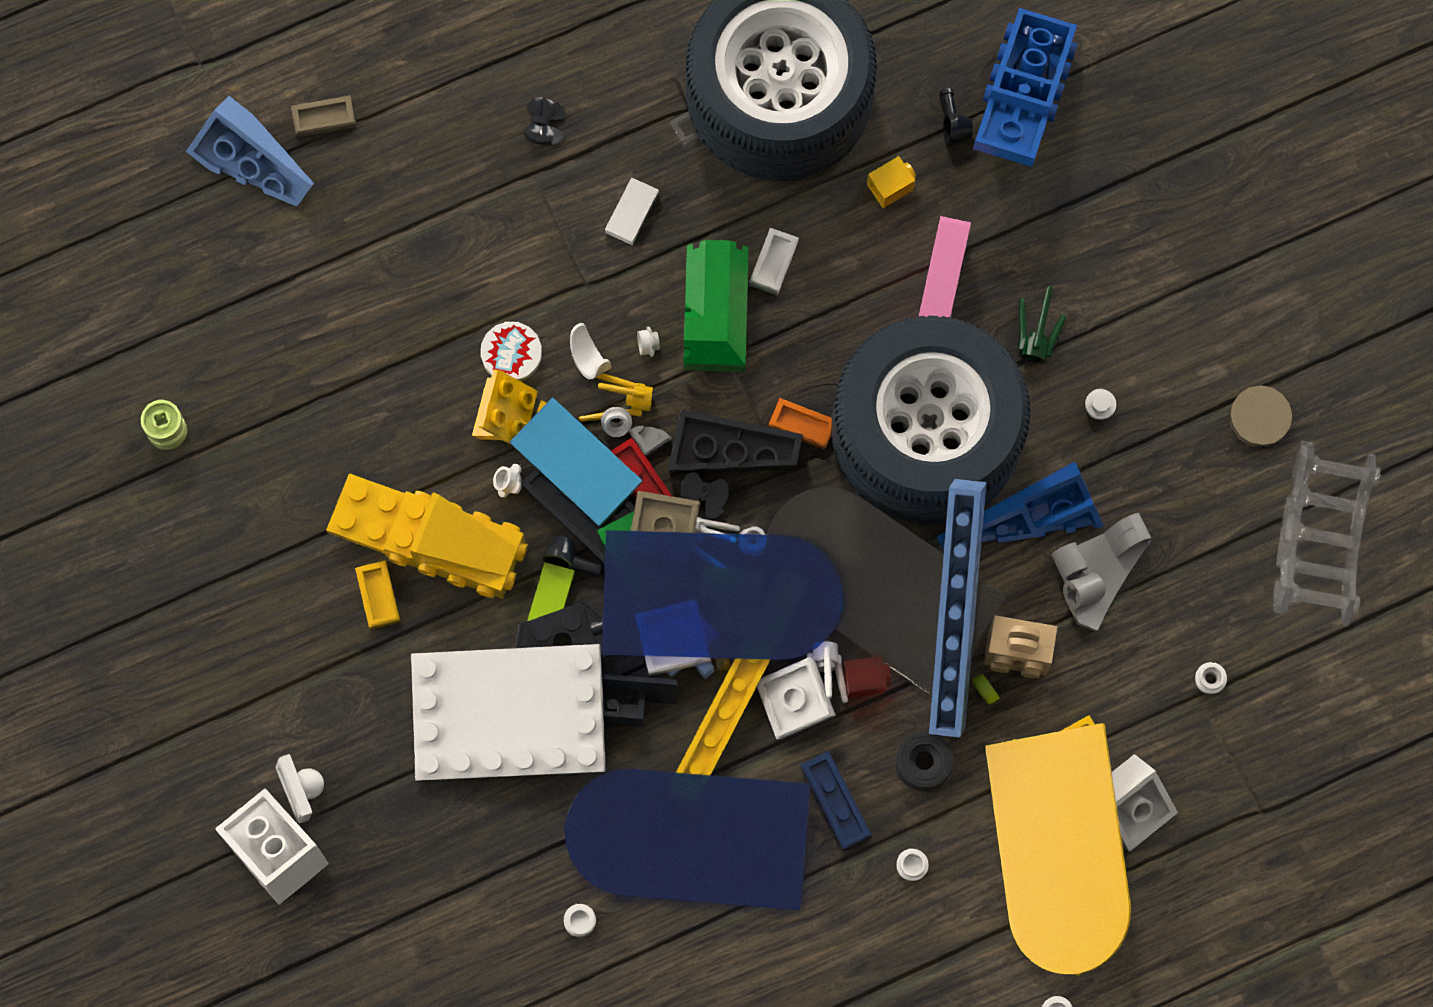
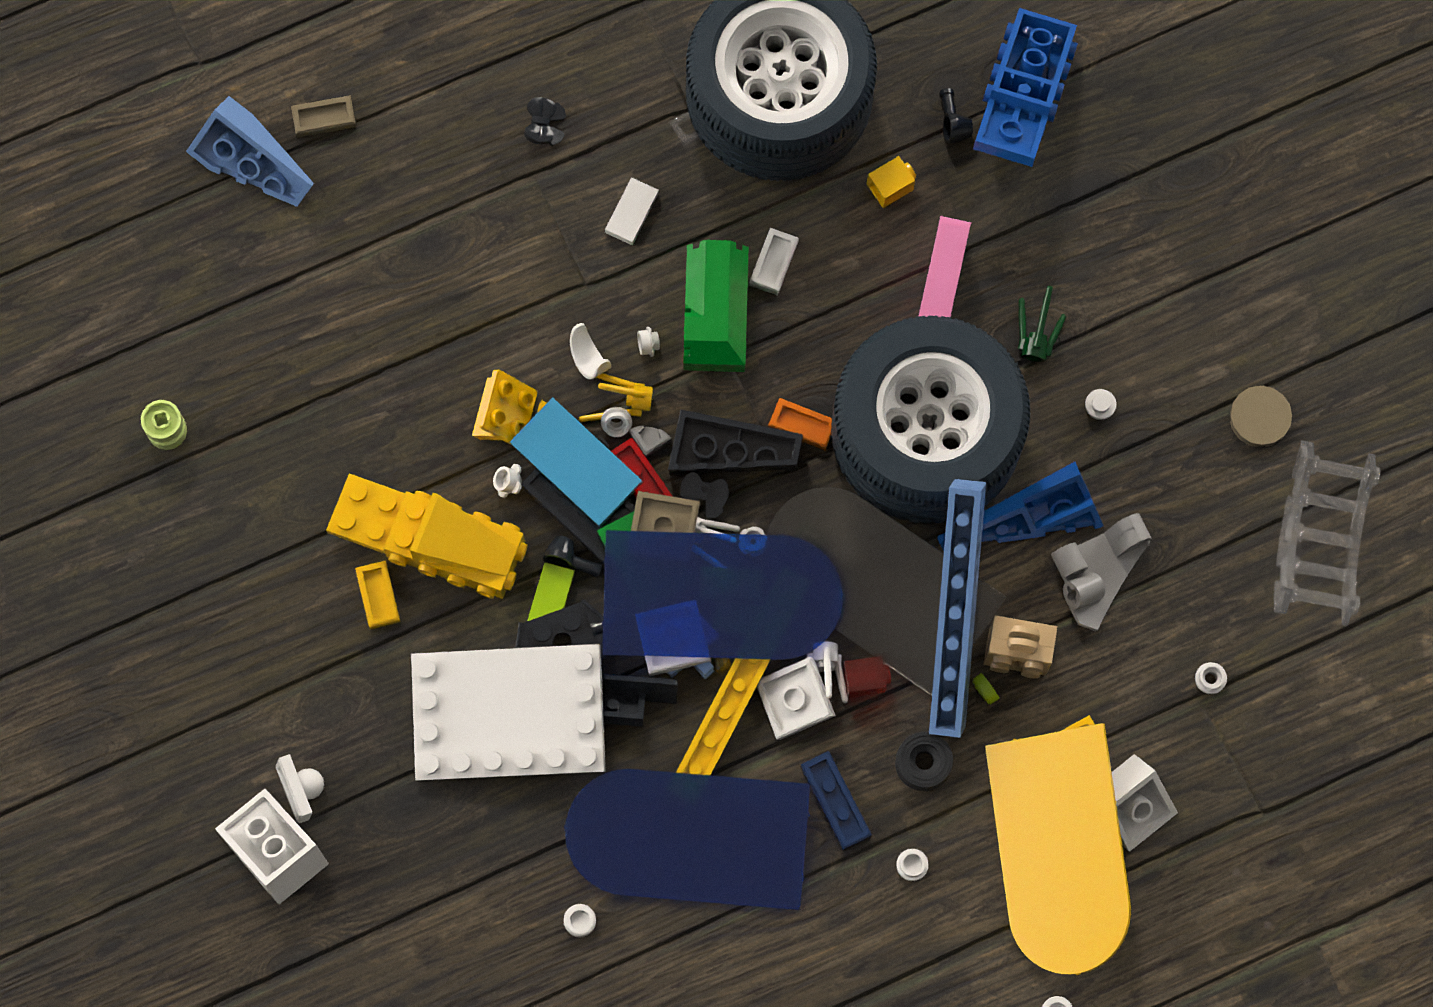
tile [481,322,542,381] -> none

